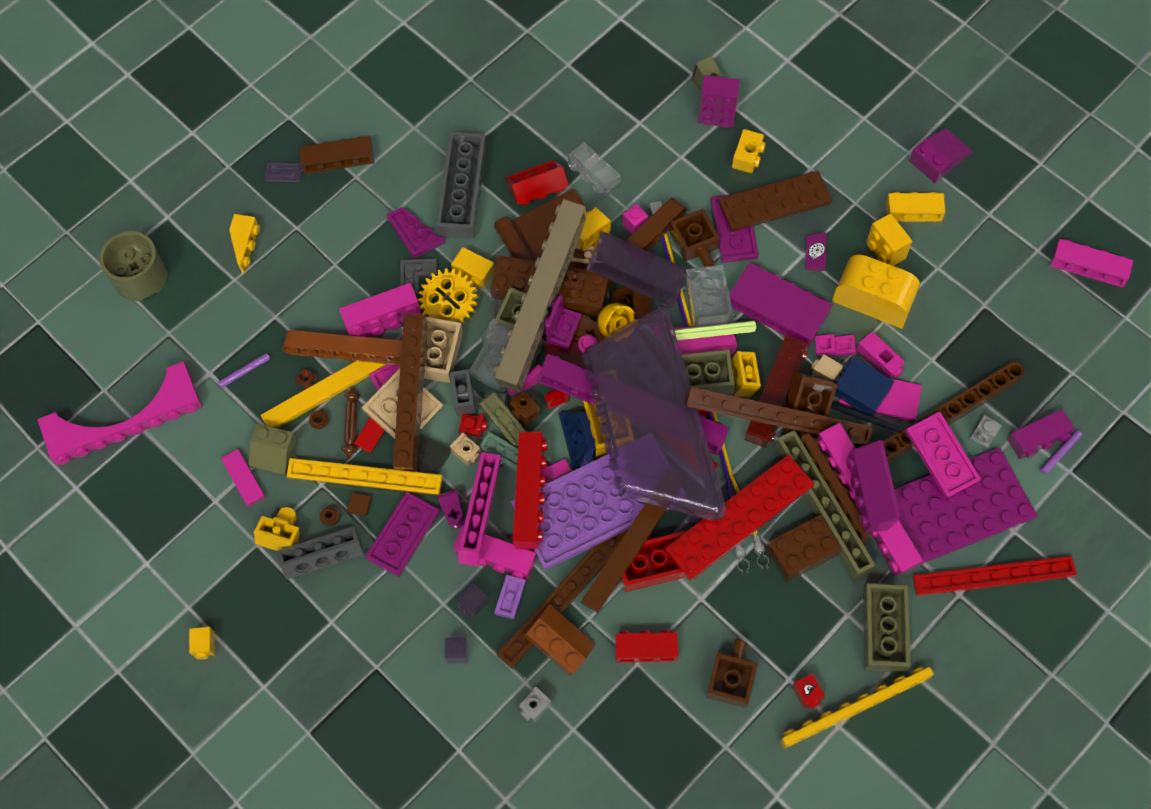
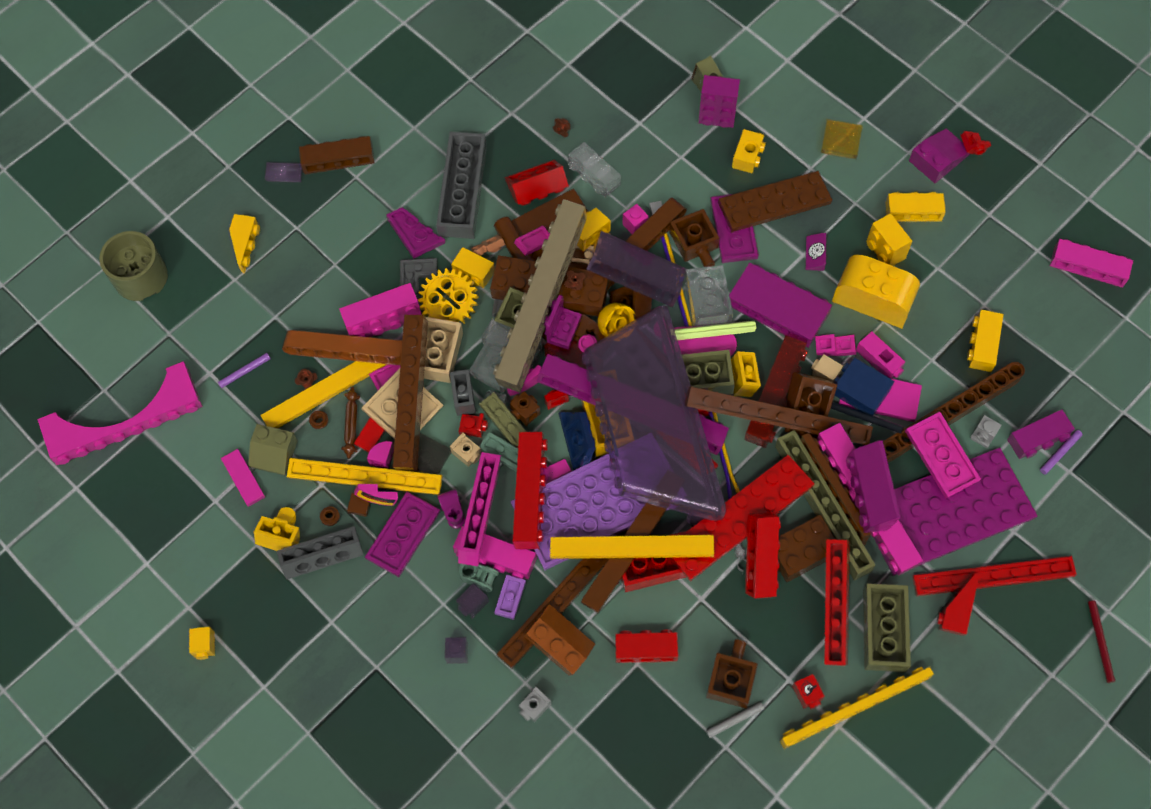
none -> dark pink slope [354,484,398,506]
none -> dark pink brick [367,441,394,469]
none -> sand green piece [459,564,499,592]
none -> nougat plate [471,234,505,256]
none -> dark pink tile [514,226,550,256]
none -> yellow tile [550,535,714,559]
none -> copper plate [553,118,571,137]
none -> light grey bar [706,702,764,738]
none -> red brick [745,513,781,598]
none -> clear yellow plate [821,120,862,159]
none -> red brick [824,539,849,666]
none -> red slope [937,574,979,636]
none -> red bracket [961,131,991,155]
none -> yellow brick [967,310,1004,372]
none -> dark red bar [1088,601,1115,683]

